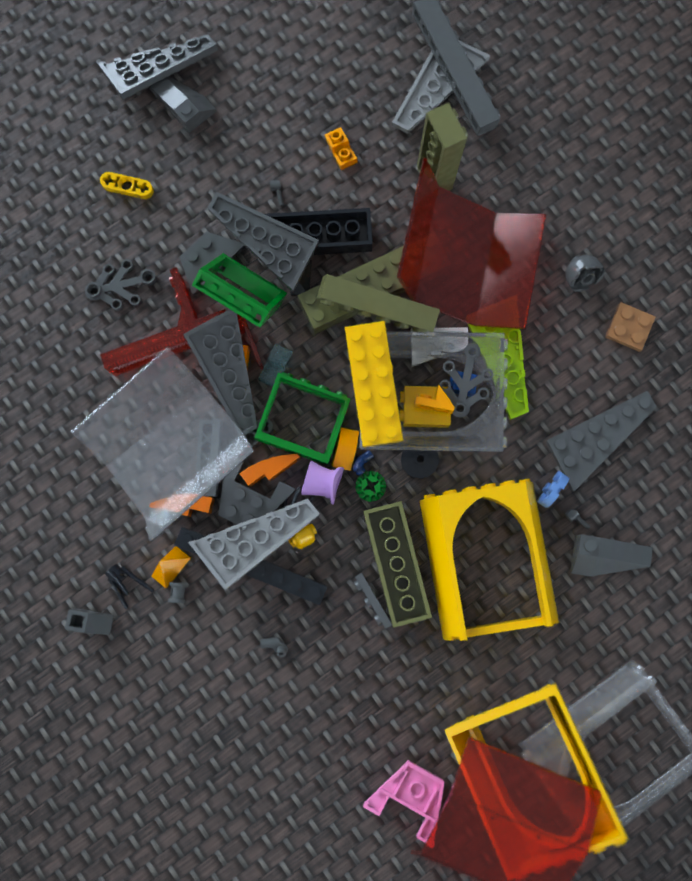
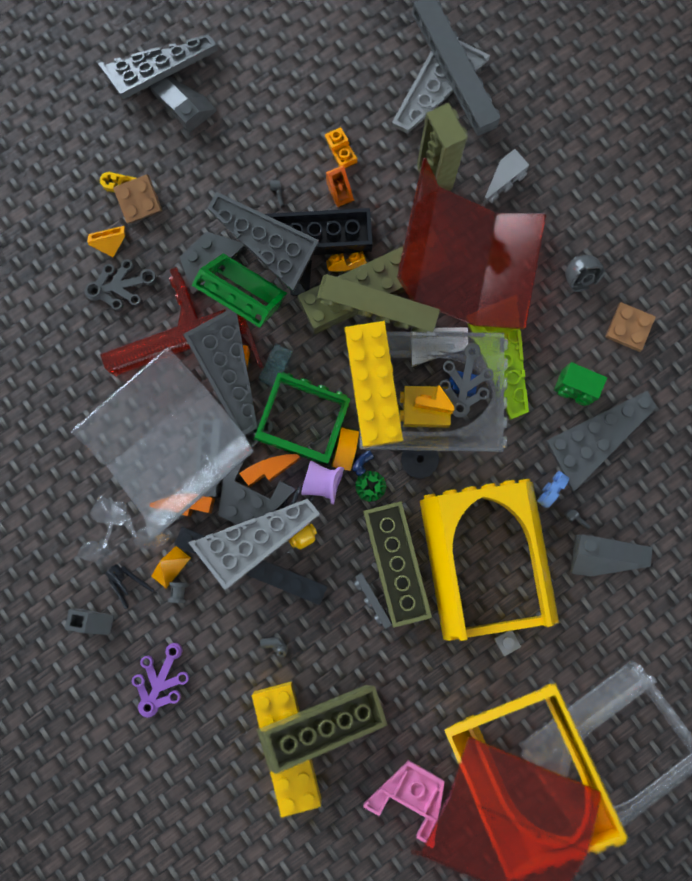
none -> clear plant [78,496,170,562]
none -> light orange slope [87,226,126,257]
none -> medium nougat plate [113,174,162,224]
none -> medium lavender plant [132,643,189,718]
none -> yellow brick [252,681,322,818]
none -> olive brick [257,685,387,774]
none -> orange slope [326,166,354,207]
none -> light orange slope [326,251,367,272]
none -> light grey slope [482,149,529,206]
none -> light grey plate [494,630,521,656]
none -> green brick [553,362,608,406]

